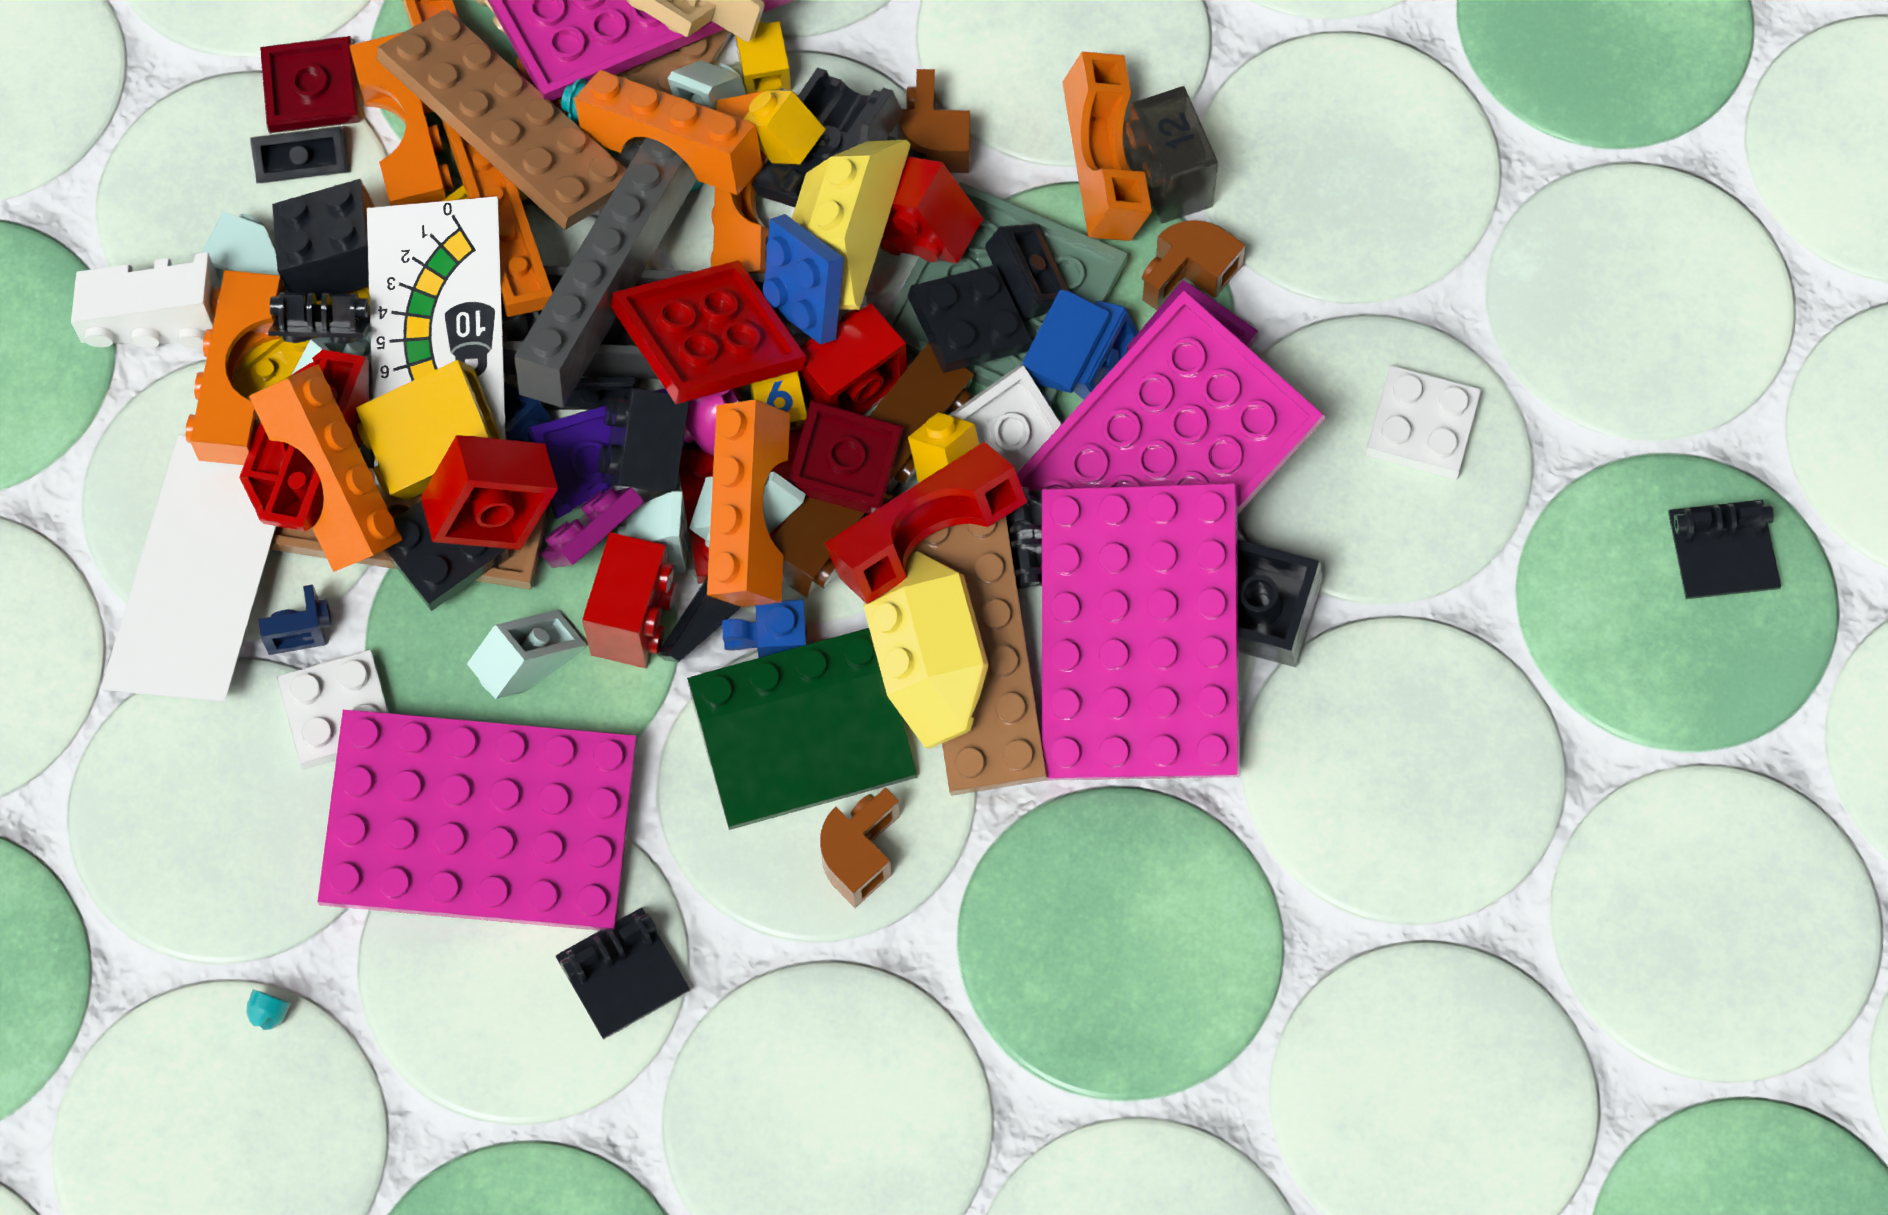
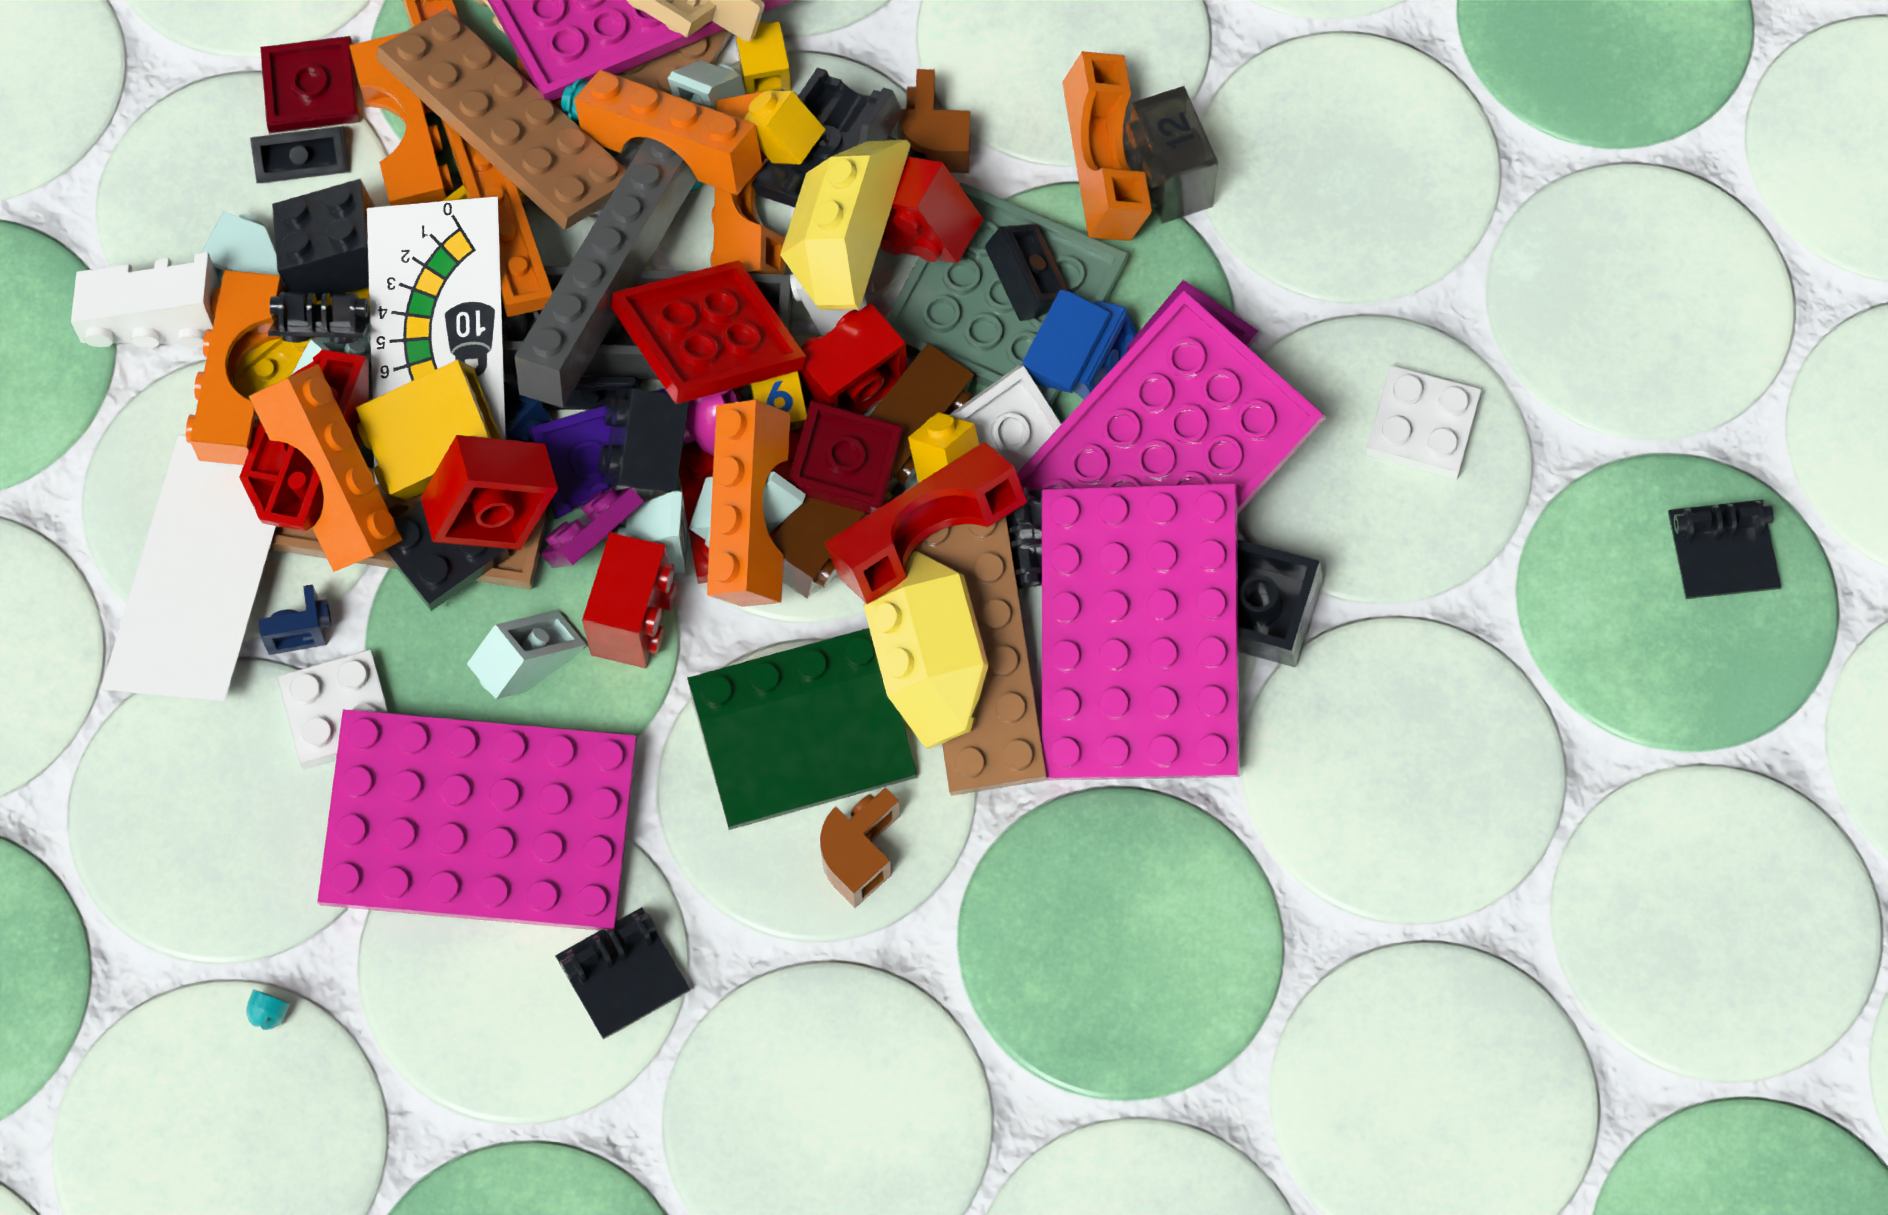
black slope [658,577,741,662] -> none
blue brick [722,600,807,658] -> none
blue plate [763,214,844,345] -> none
black plate [907,265,1032,373] -> none
dark orange brick [1142,220,1246,310] -> none

